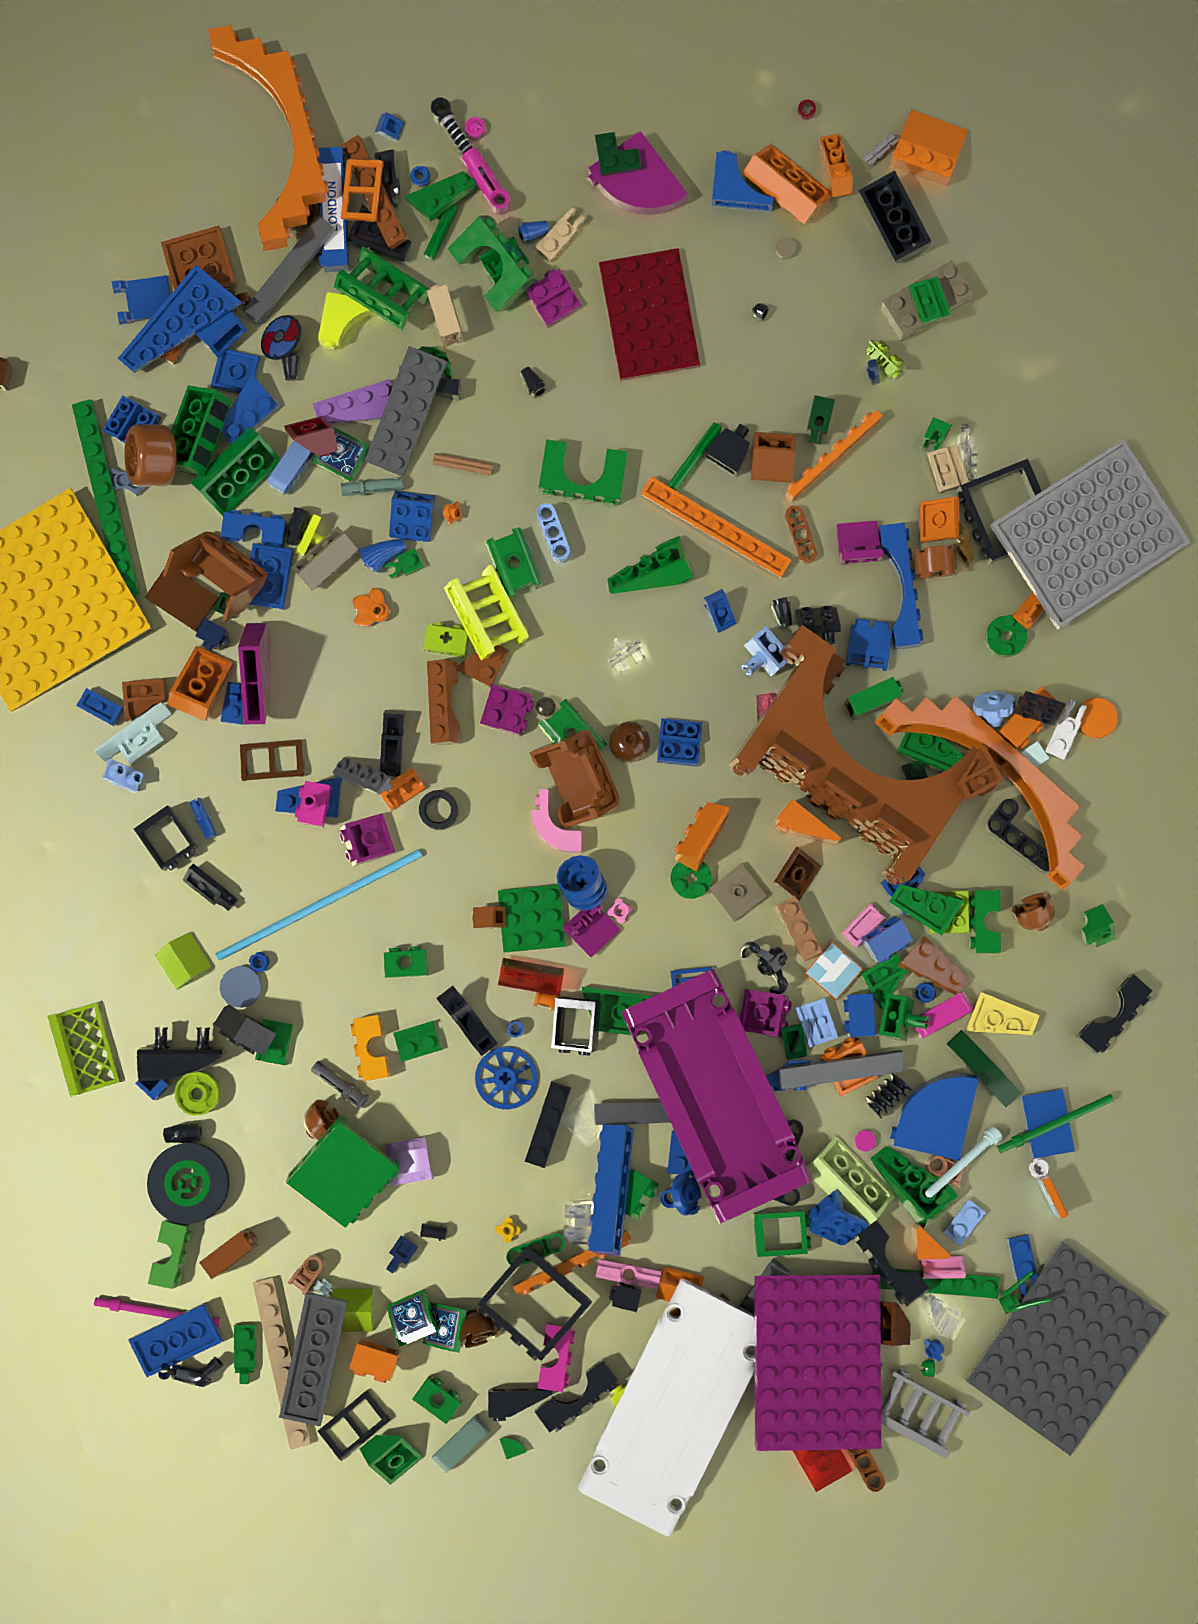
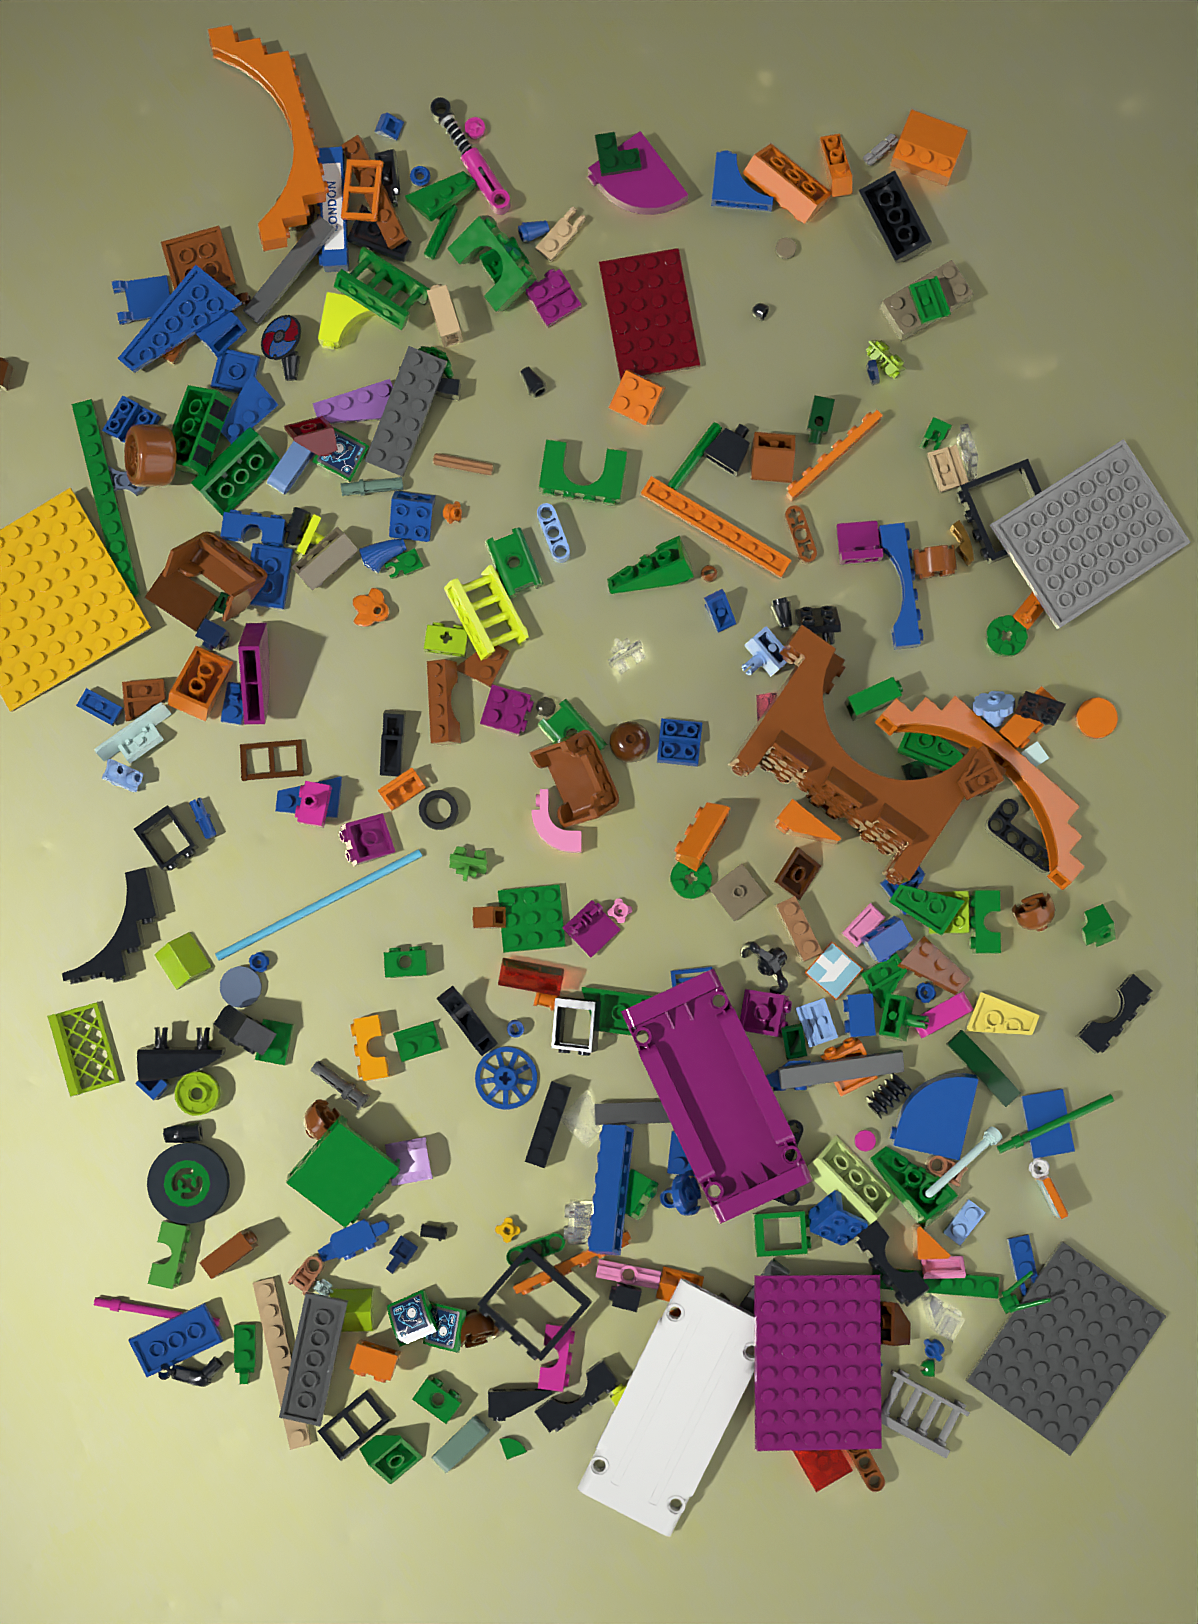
black hinge [183,863,238,911] -> none
dark grey bracket [332,757,392,795] -> none
blue wheel [557,855,608,911] -> none
dark red bush [798,99,816,120] -> none
blue plate [846,618,892,671] -> none
orange tile [920,496,959,543] -> none
white hinge [1045,700,1087,760] -> none
none -> black arch [62,868,160,985]
none -> blue hinge [318,1219,390,1262]
none -> bright green hips [449,846,487,882]
none -> orange brick [609,370,666,426]
none -> dark orange hinge [701,565,717,583]

